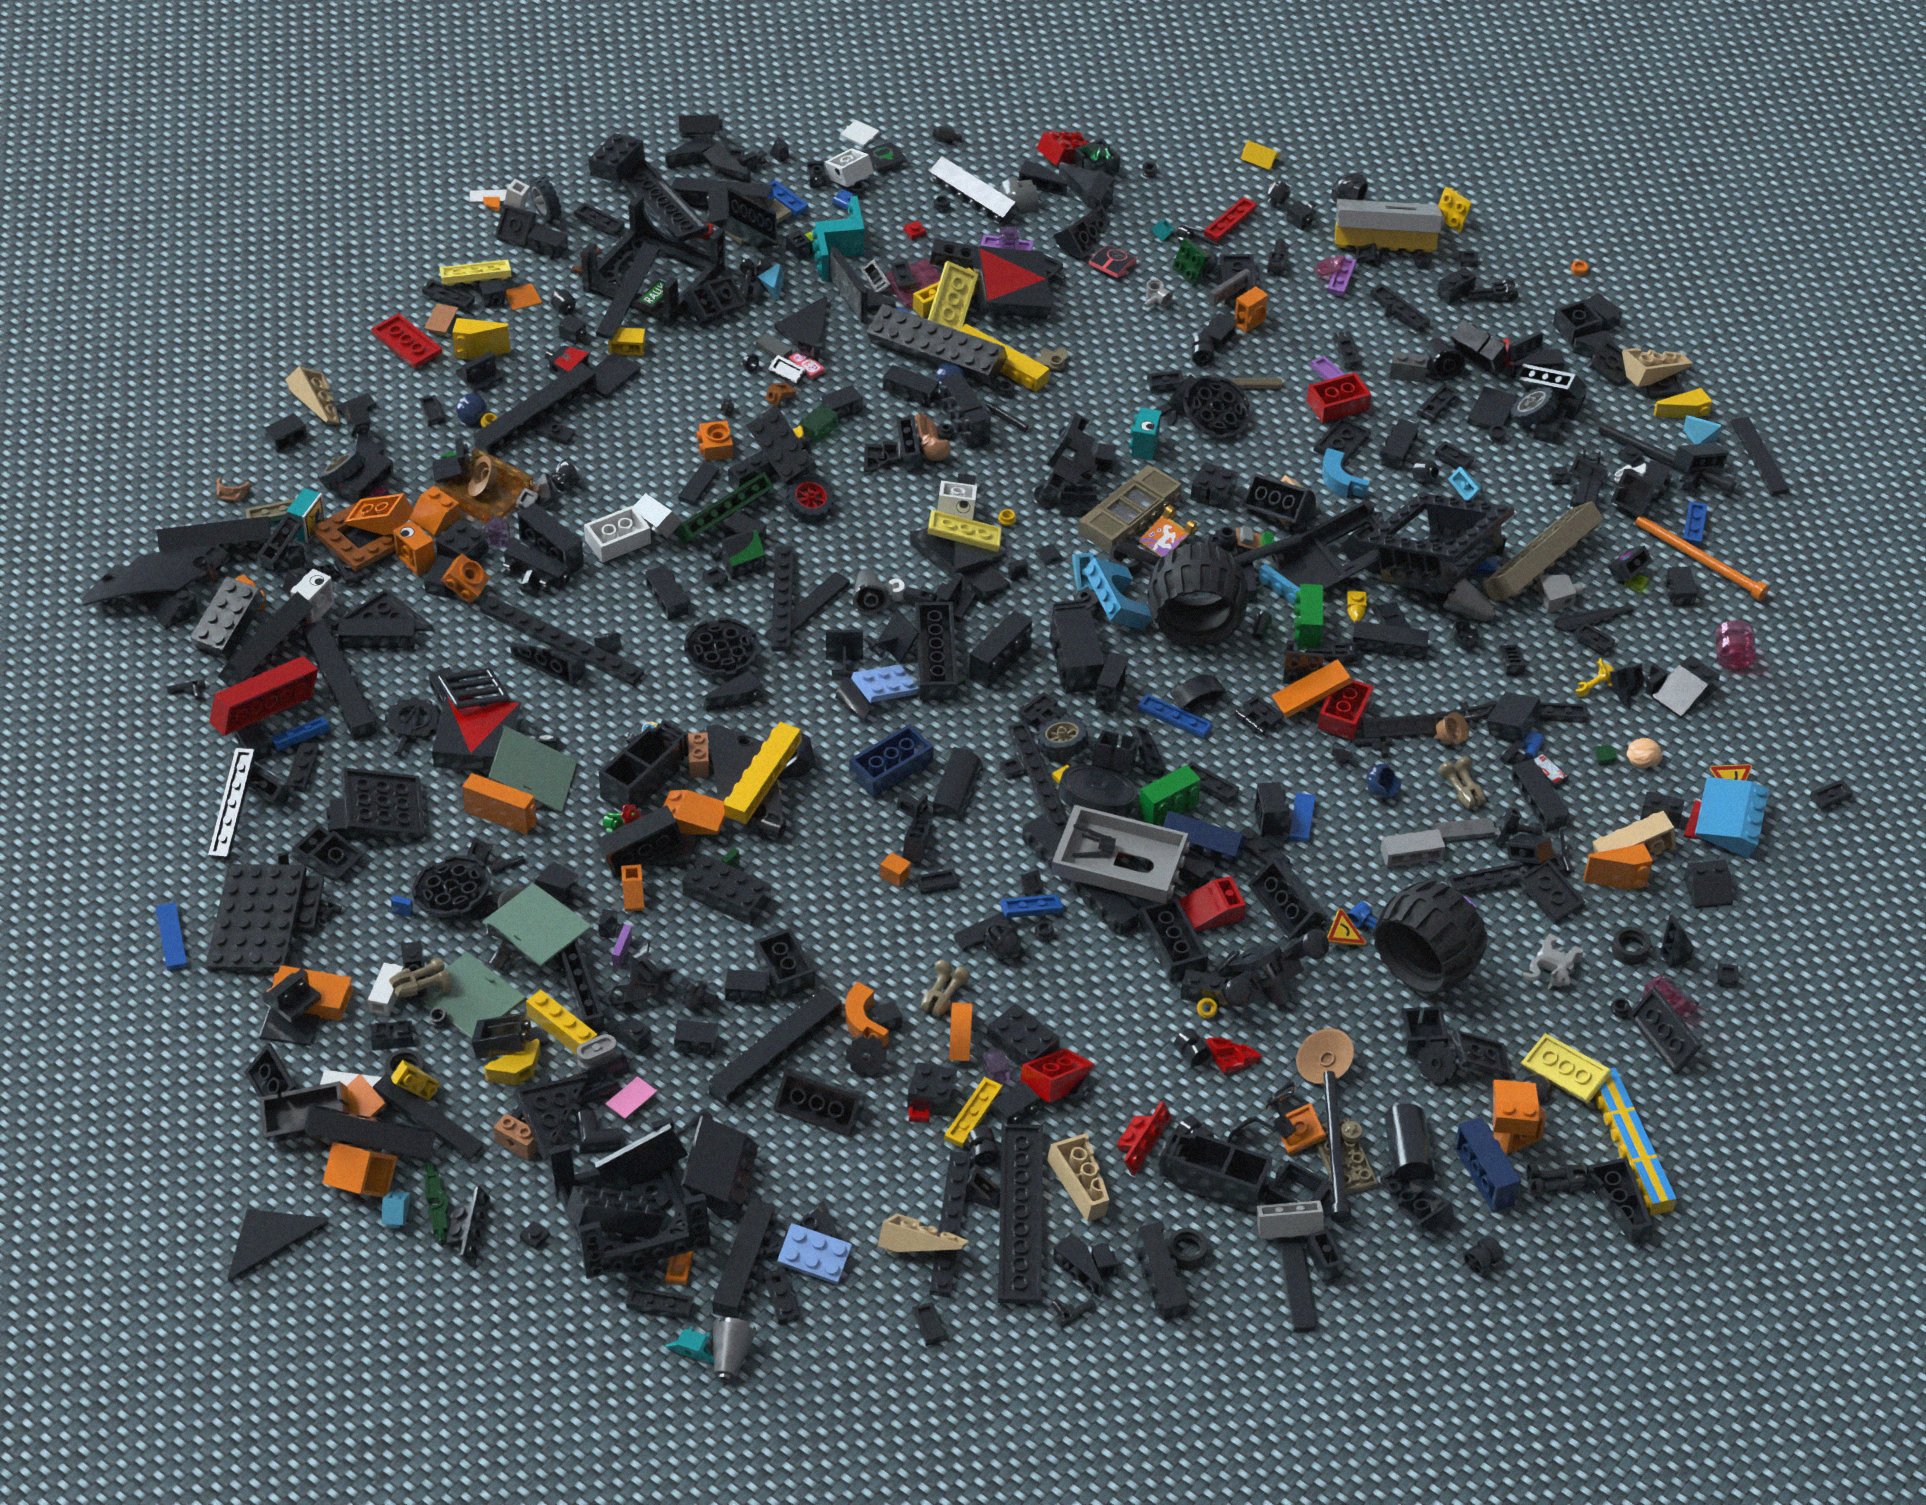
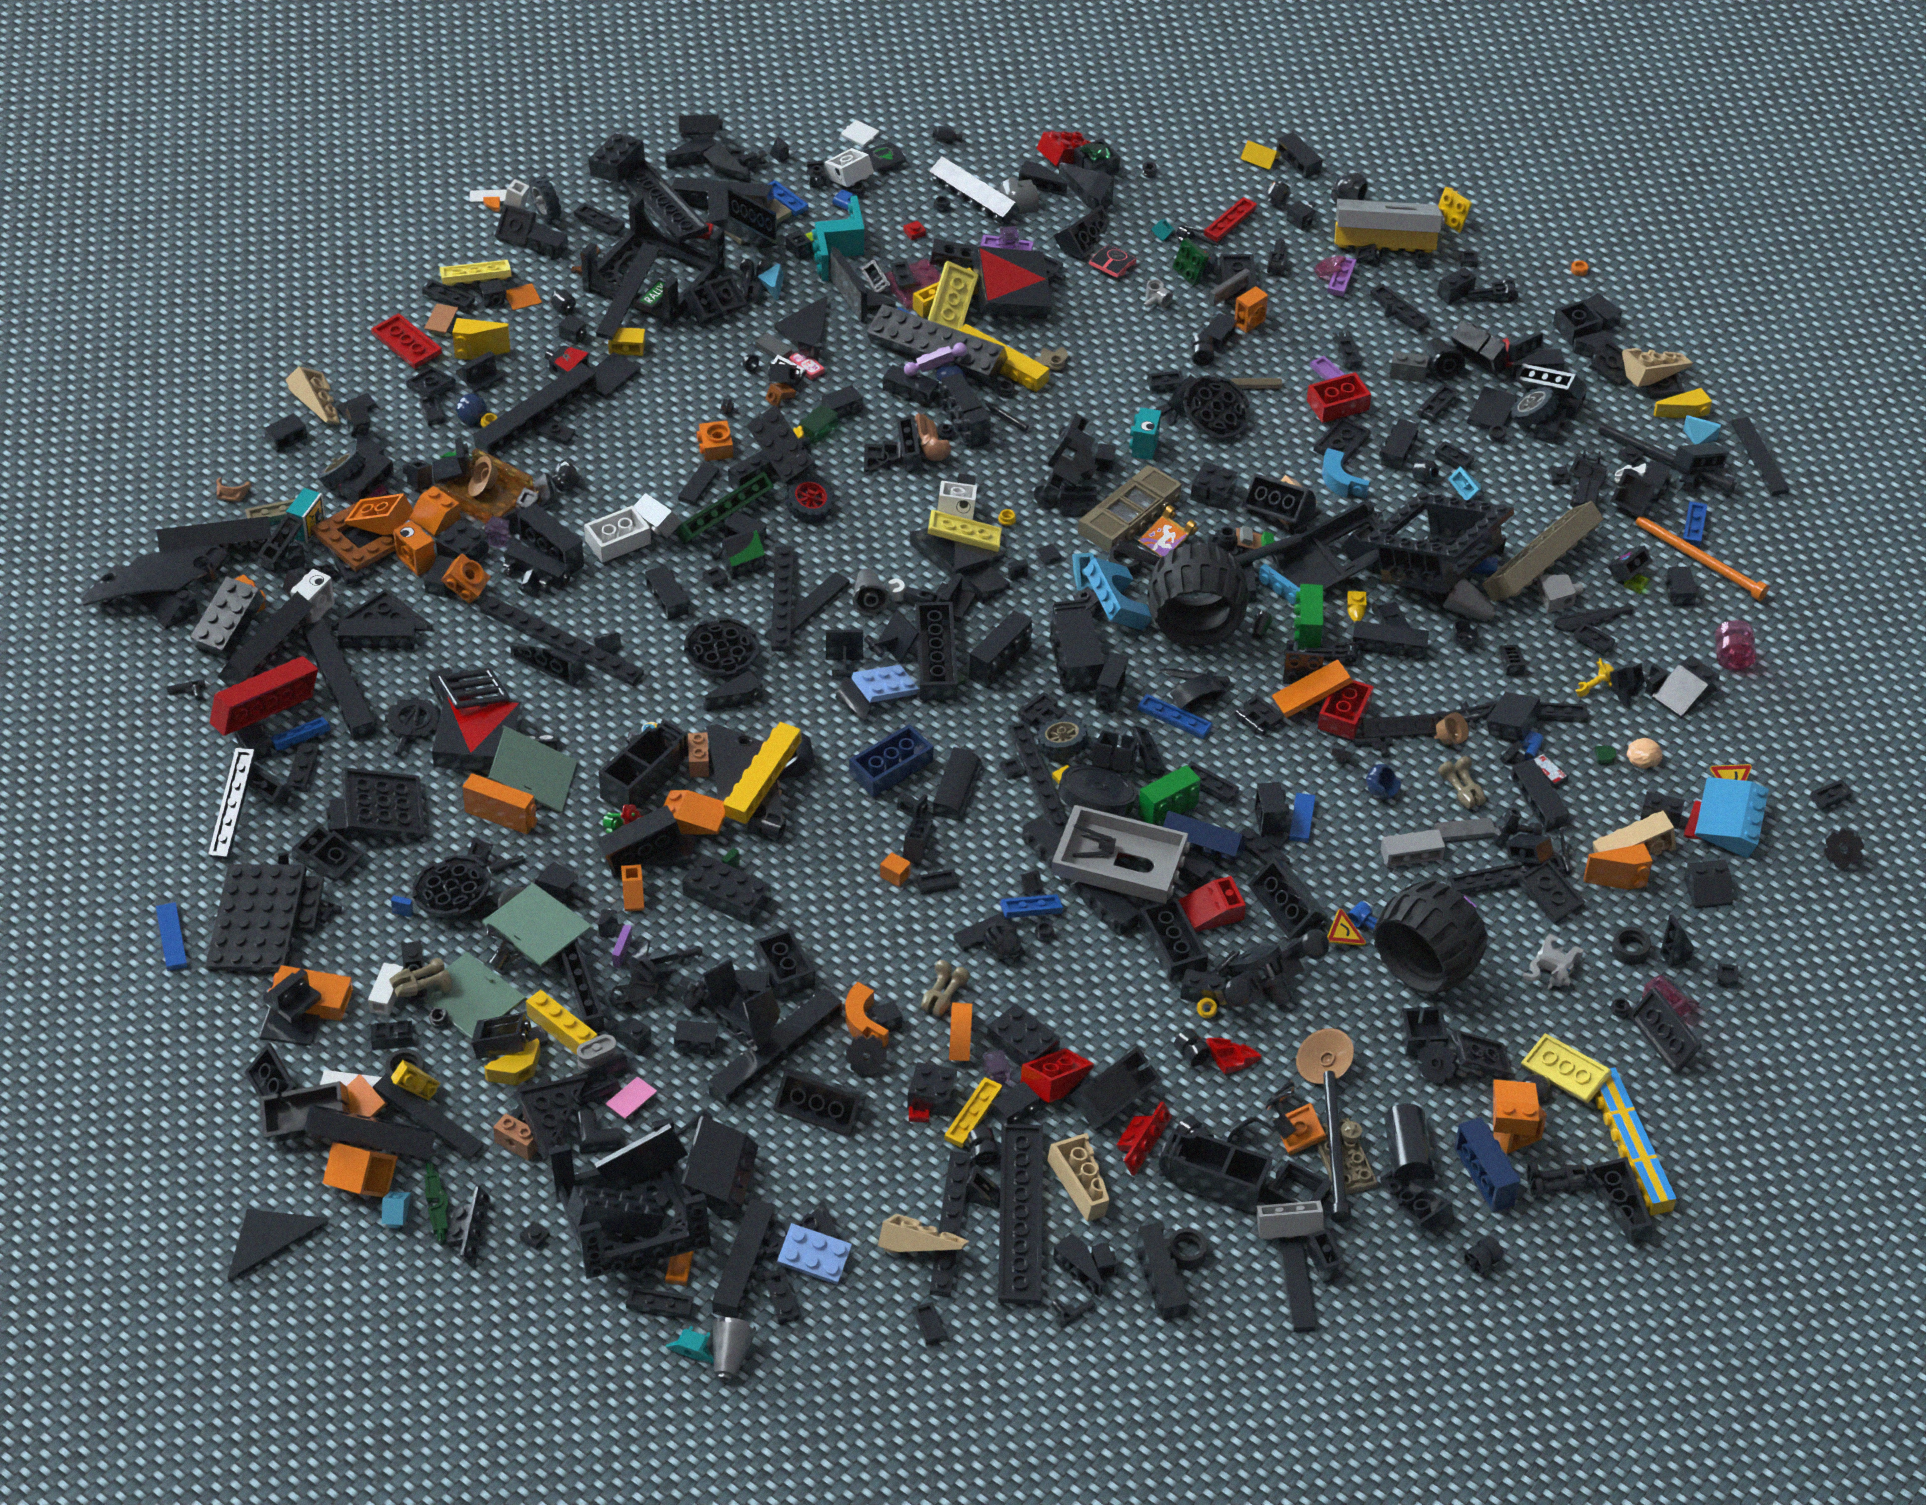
none -> black brick [402,460,432,490]
none -> black tile [406,366,456,399]
none -> black tile [501,508,520,533]
none -> black sword [627,946,703,969]
none -> black windscreen [703,959,781,1051]
none -> black brick [768,364,797,383]
none -> lavender plate [904,343,967,376]
none -> black piece [1069,1046,1162,1129]
none -> black sword [1160,669,1230,687]
none -> black brick [1276,132,1323,179]
none -> black plant [1824,828,1864,868]

